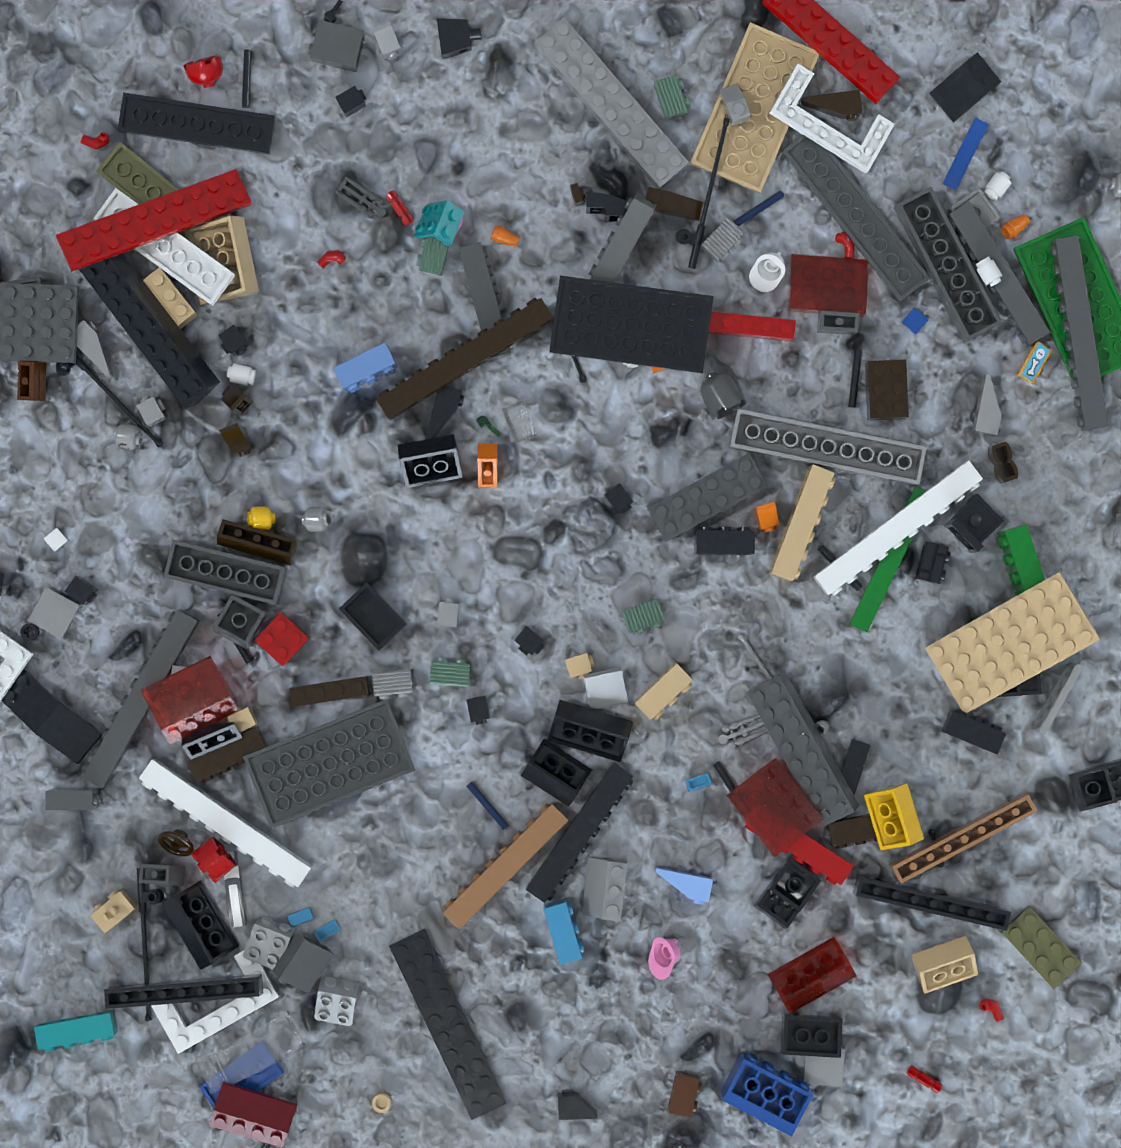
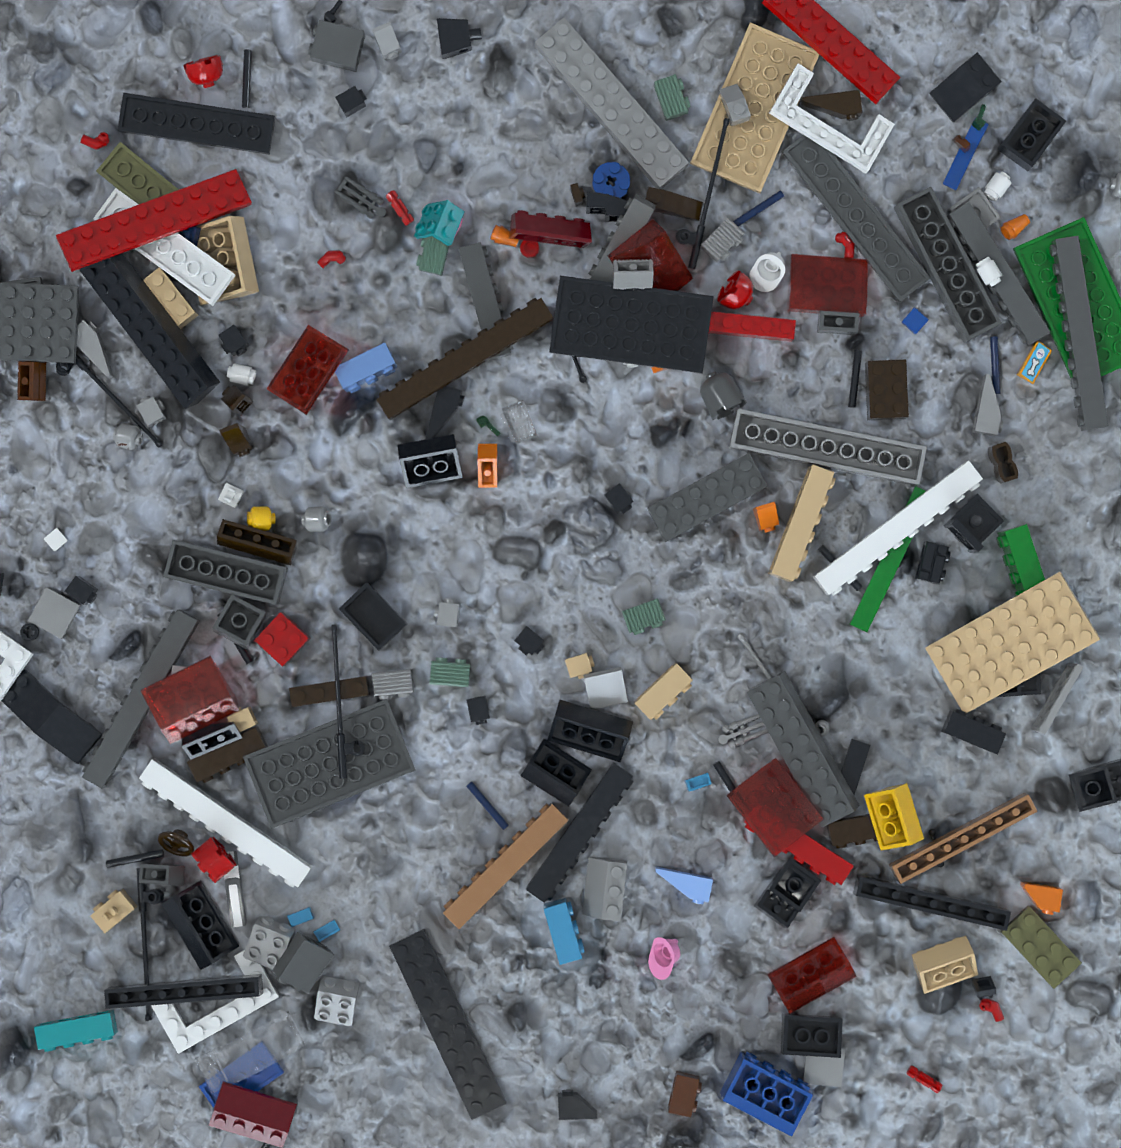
dark grey brick [45,788,103,810] -> none
tan tile [372,1092,392,1113] -> none
black piece [694,527,755,555] -> none
none -> black bar [106,849,164,868]
none -> dark blue plate [179,226,201,246]
none -> white tile [218,483,244,508]
none -> clear red slope [266,325,349,415]
none -> black piece [331,624,365,779]
none -> dark red slope [509,210,592,248]
none -> red tile [520,240,539,258]
none -> blue plate [592,162,630,199]
none -> clear red slope [607,219,693,291]
none -> light grey brick [612,259,654,290]
none -> red cylinder [717,270,753,310]
none -> reddish brown tile [952,135,970,153]
none -> clear green hand [972,104,986,131]
none -> black tile [972,976,996,1001]
none -> dark blue bar [990,336,1001,394]
none -> black brick [997,98,1066,172]
none -> orange slope [1020,882,1063,915]

